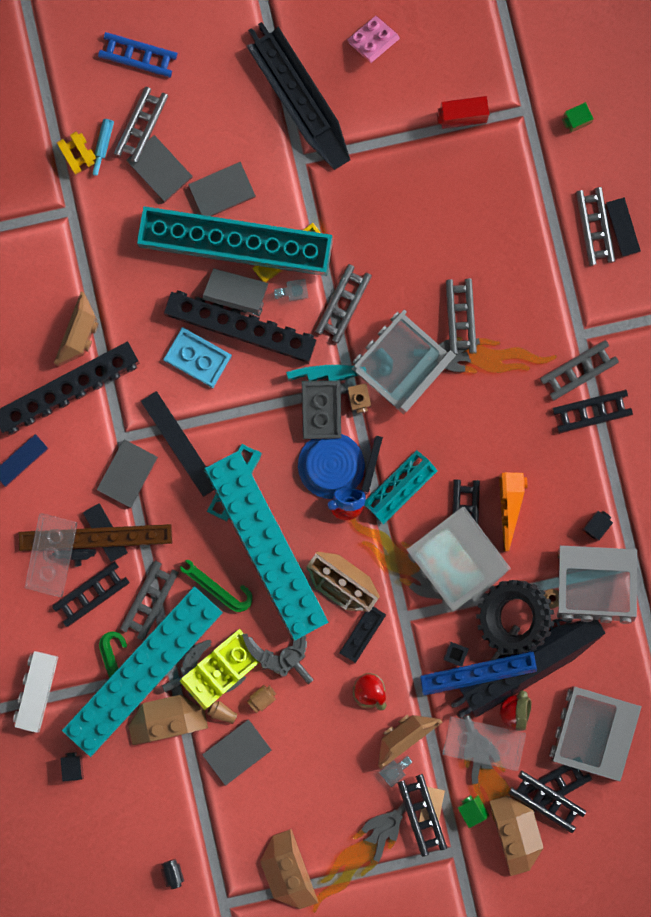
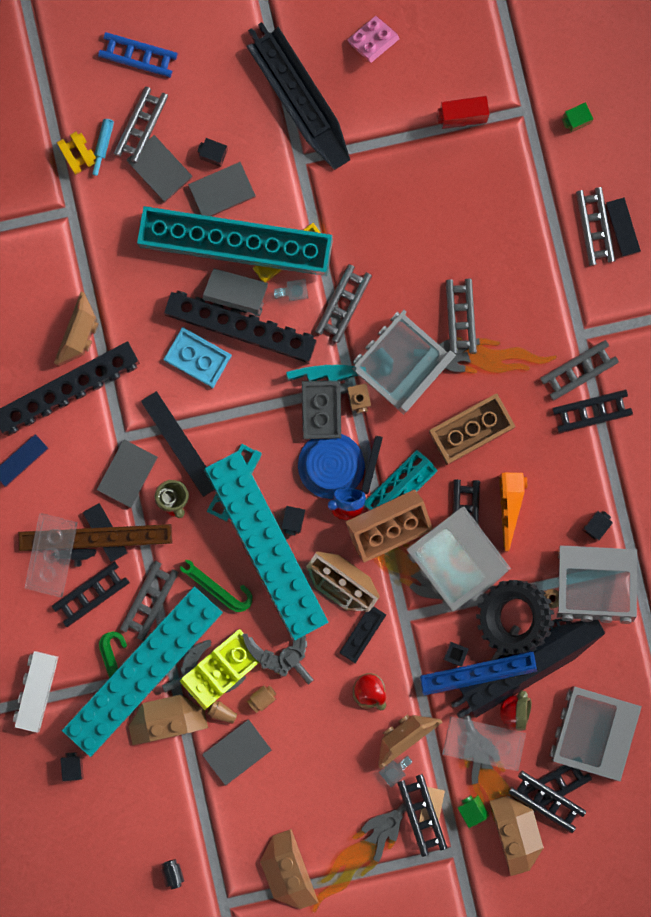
none -> olive piece [154,480,189,518]
none -> black brick [197,138,228,167]
none -> black brick [282,506,305,536]
none -> nougat brick [346,489,433,563]
none -> medium nougat brick [429,393,516,465]

